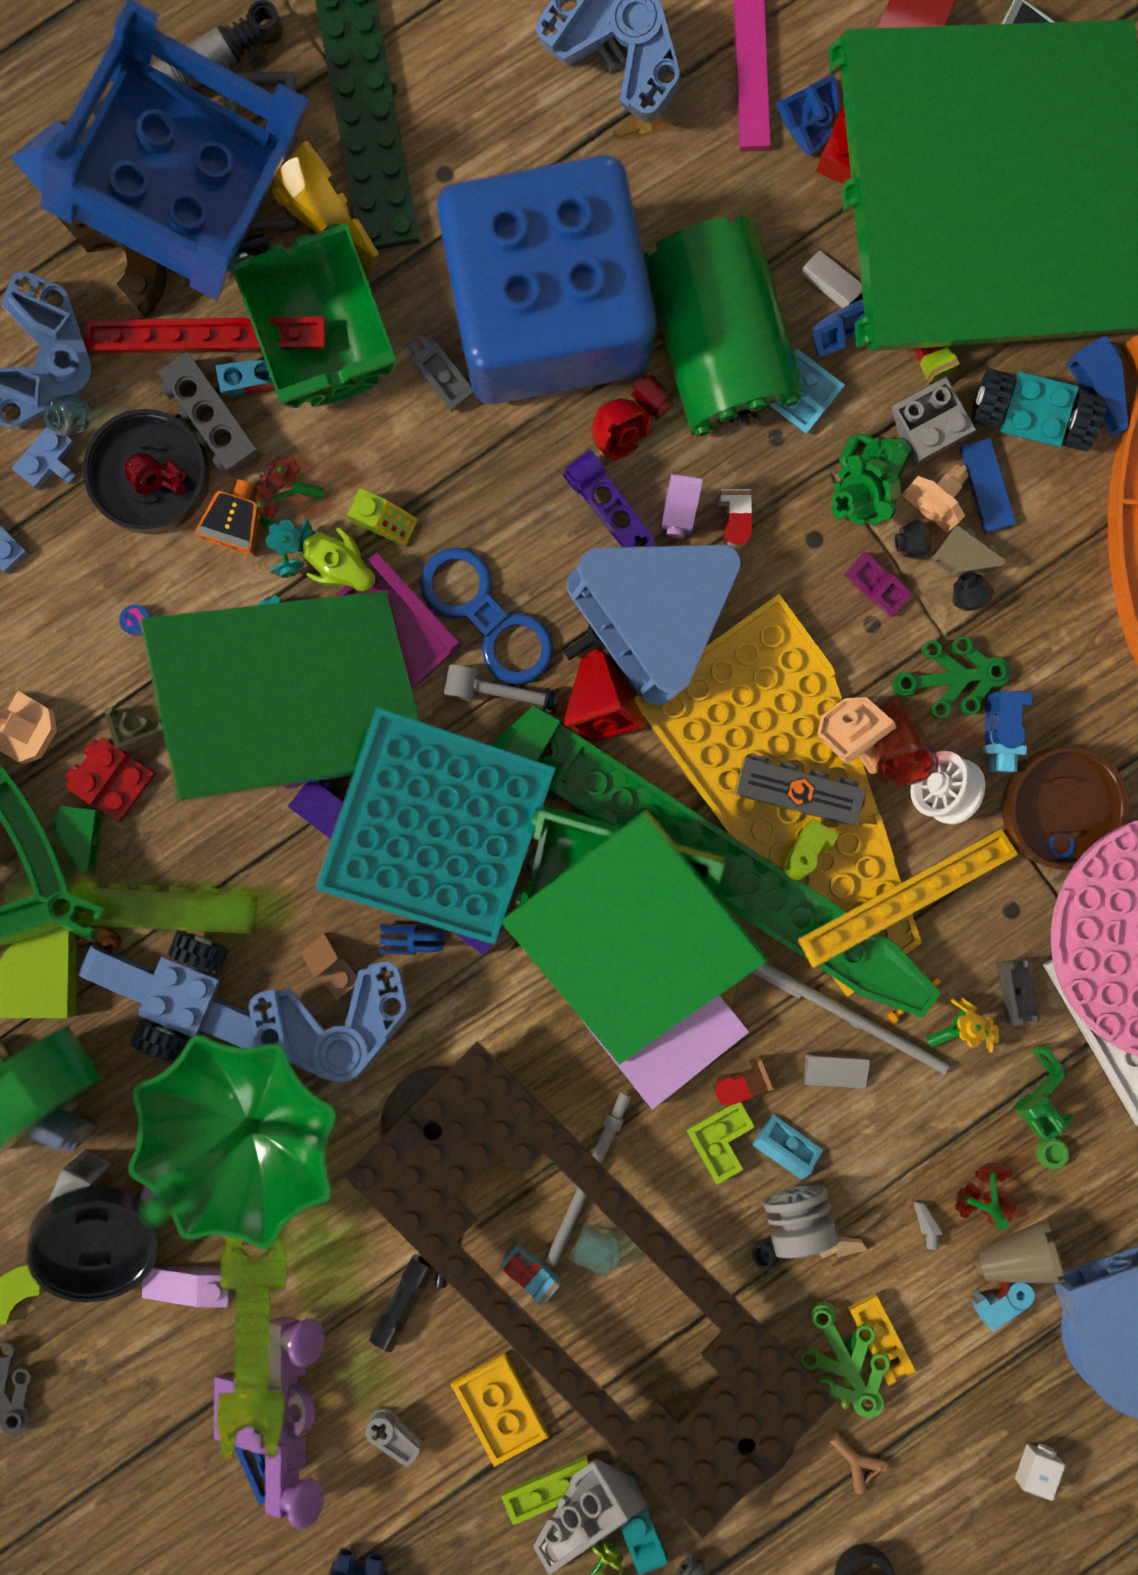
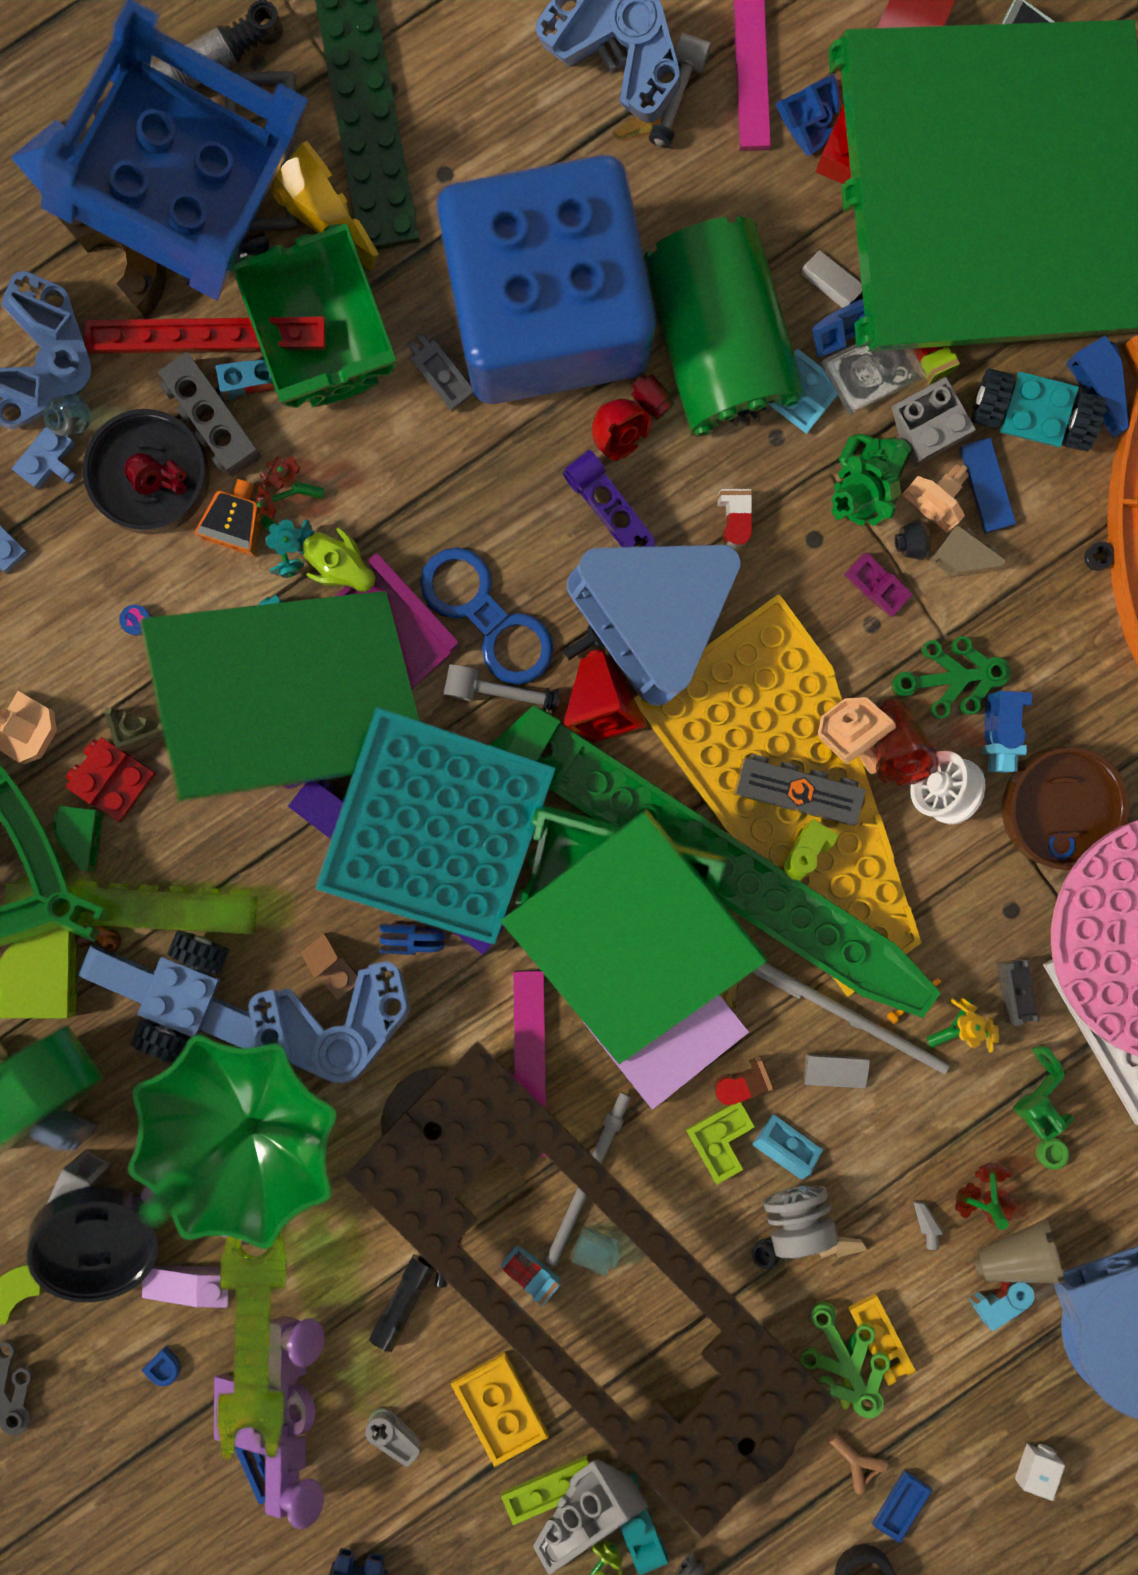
lime slope [347,488,418,547] -> none
lavender slope [661,474,703,538] -> none
yellow plate [798,829,1018,968] -> none
black cone [952,572,994,611] -> none
none -> blue tile [141,1346,181,1386]
none -> dark pink tile [513,971,546,1156]
none -> light grey piece [648,32,711,148]
none -> clear tile [820,344,927,416]
none -> blue tile [872,1469,933,1543]
none -> black bush [1084,542,1115,571]

